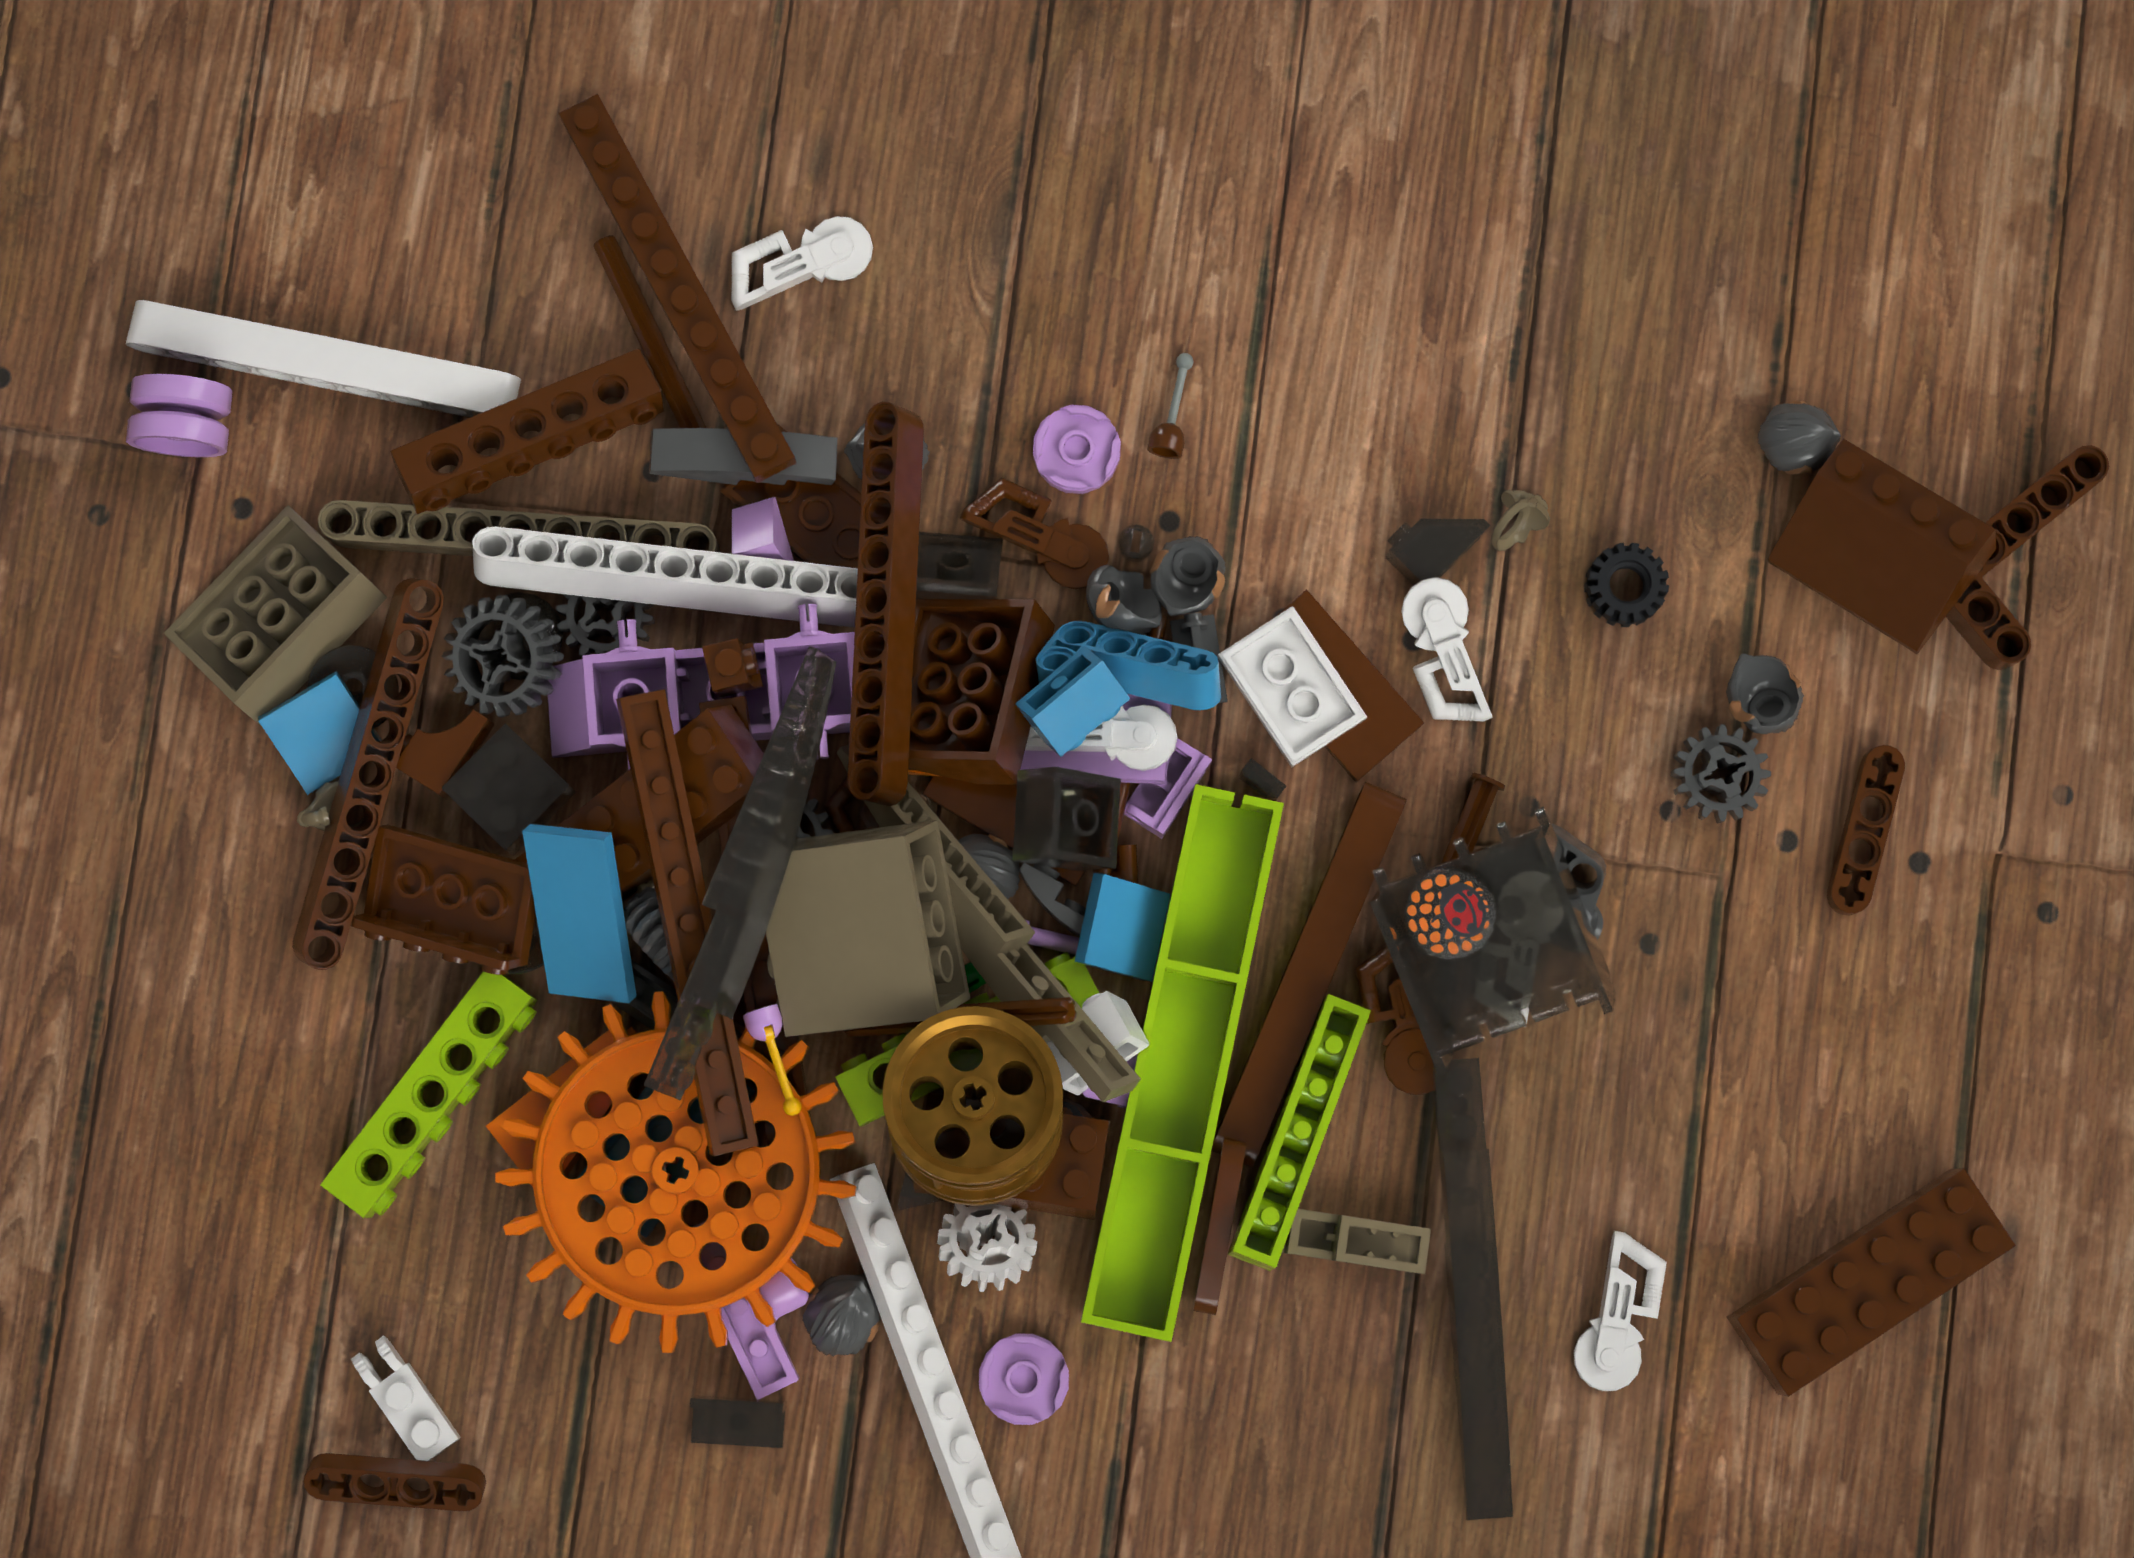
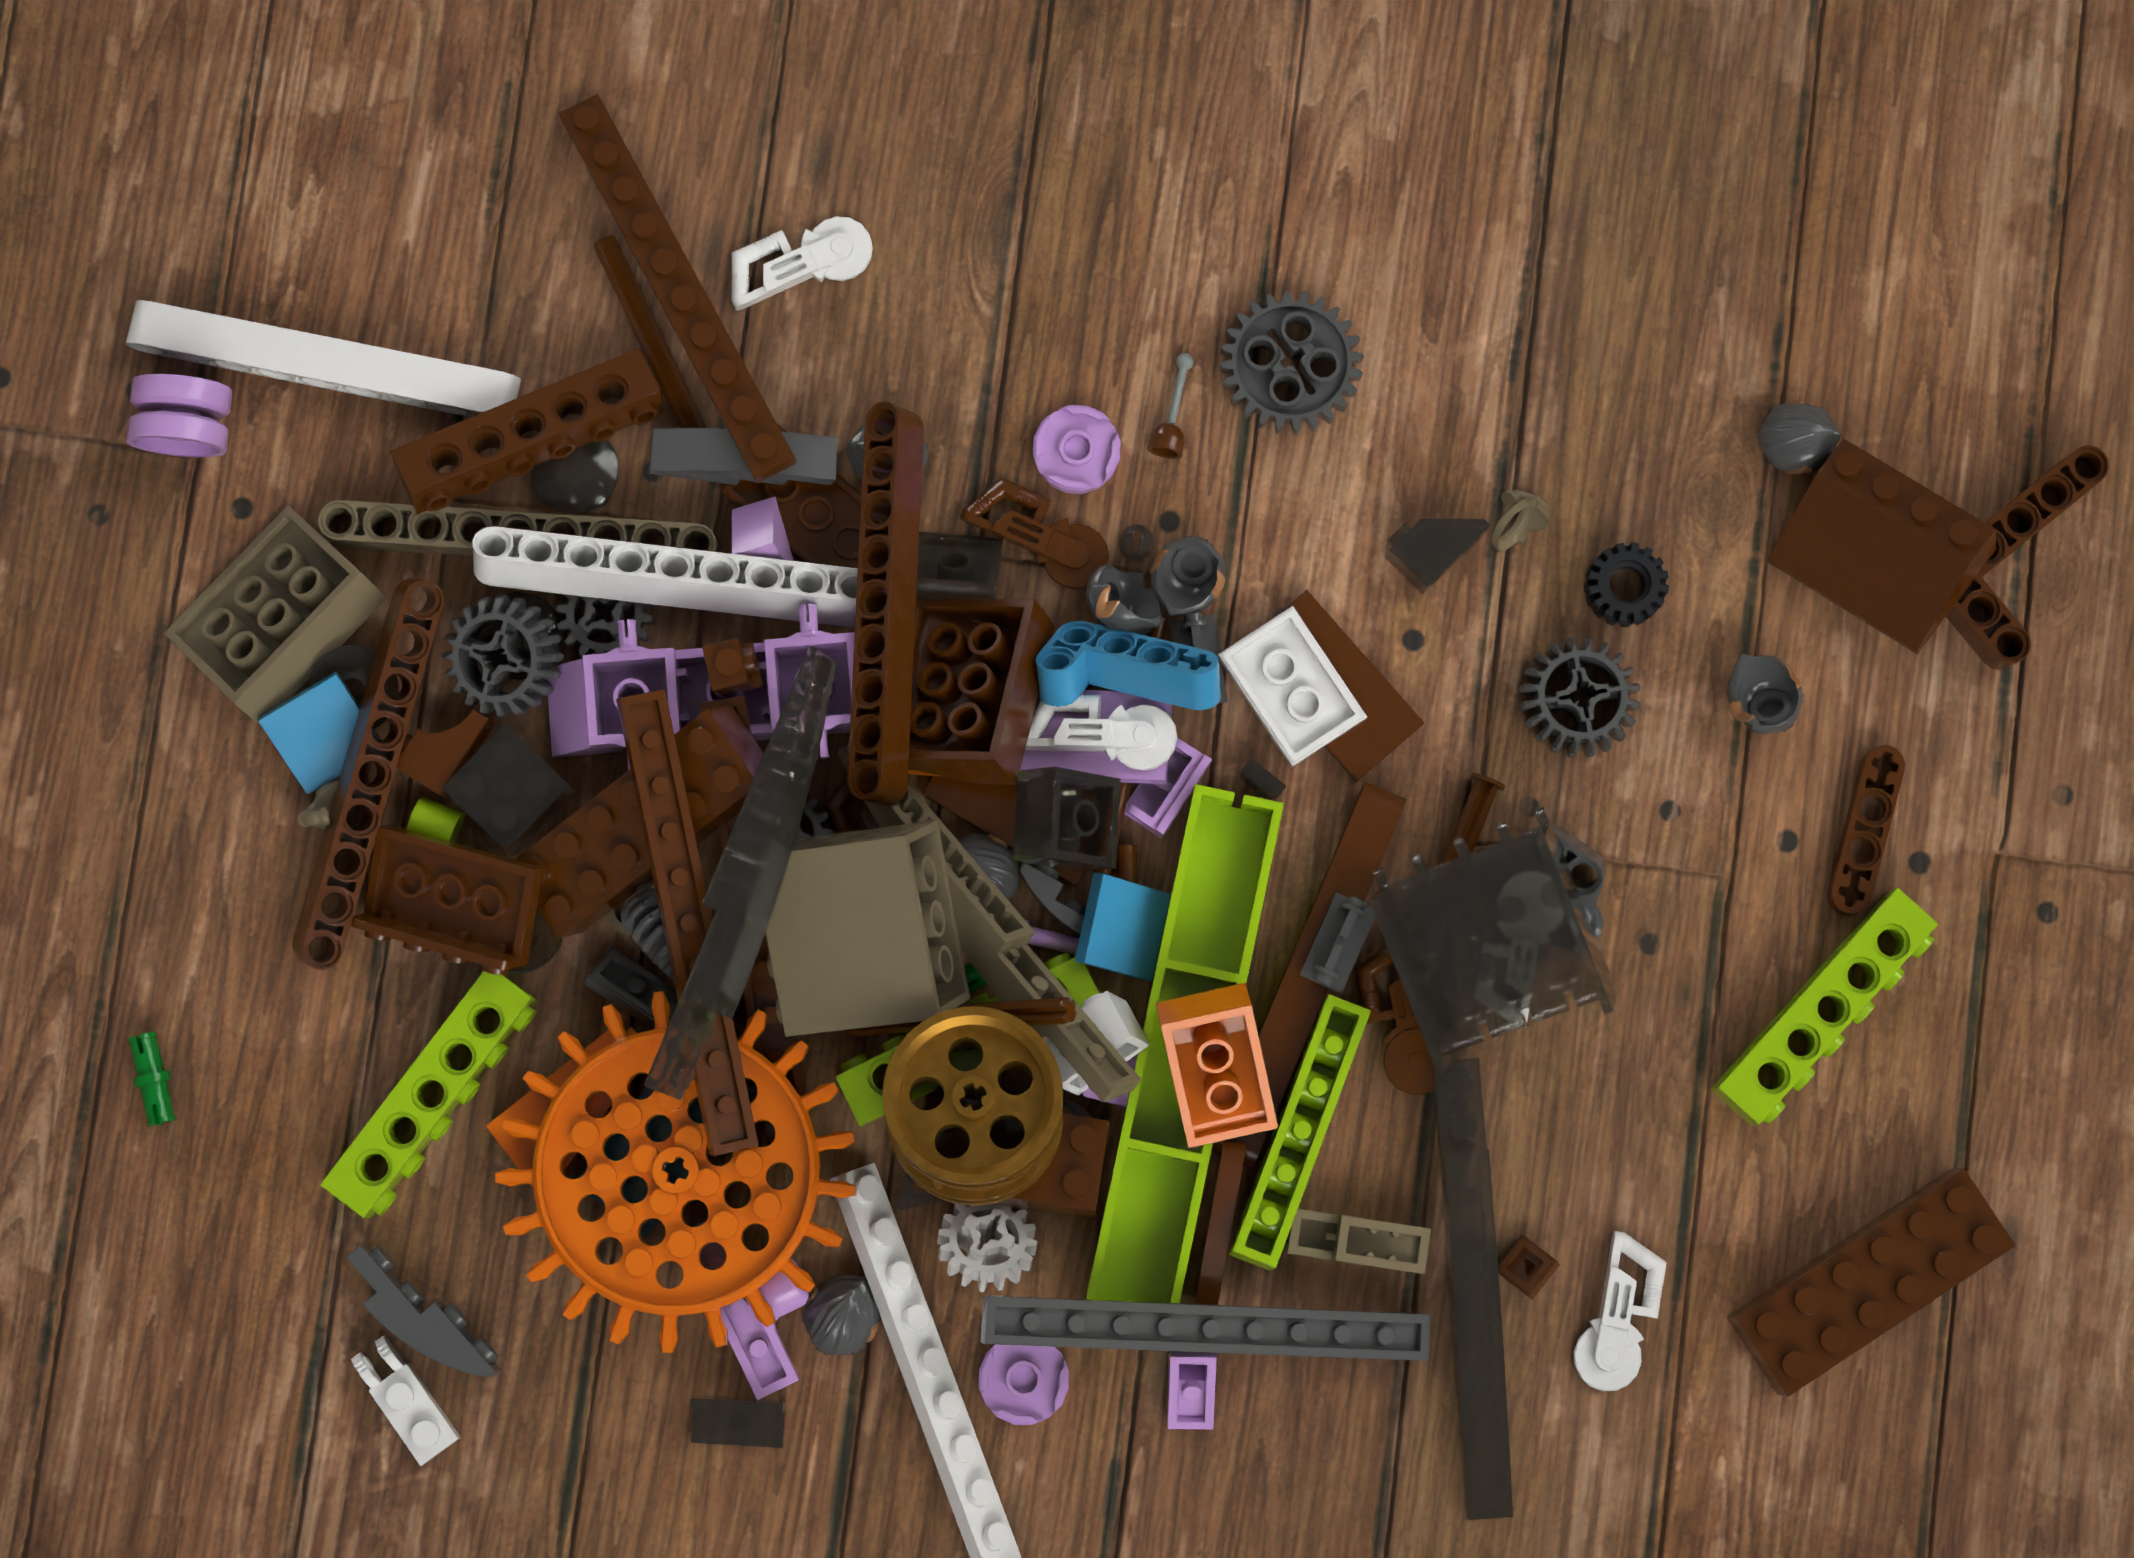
reddish brown beam [303,1453,486,1511] -> none
dark azure tile [522,824,637,1003] -> none
hinge [743,1004,801,1116] -> none
dark azure brick [1015,646,1130,757] -> none
white piece [1401,577,1493,722] -> none
tile [1405,867,1497,959] -> none
dark grey gear [1670,724,1771,823] -> none
none -> green pin [127,1032,177,1127]
none -> dark grey slope [346,1245,501,1378]
none -> lime brick [406,797,466,843]
none -> clear smoke dish [530,440,619,514]
none -> dark grey plate [980,1295,1431,1361]
none -> orange slope [1156,983,1278,1148]
none -> lavender slope [1167,1351,1217,1430]
none -> dark grey gear [1219,290,1364,435]
none -> dark grey hinge [1300,892,1378,994]
none -> reddish brown tile [1494,1234,1560,1300]
none -> dark grey gear [1519,637,1641,758]
none -> lime brick [1710,888,1939,1126]

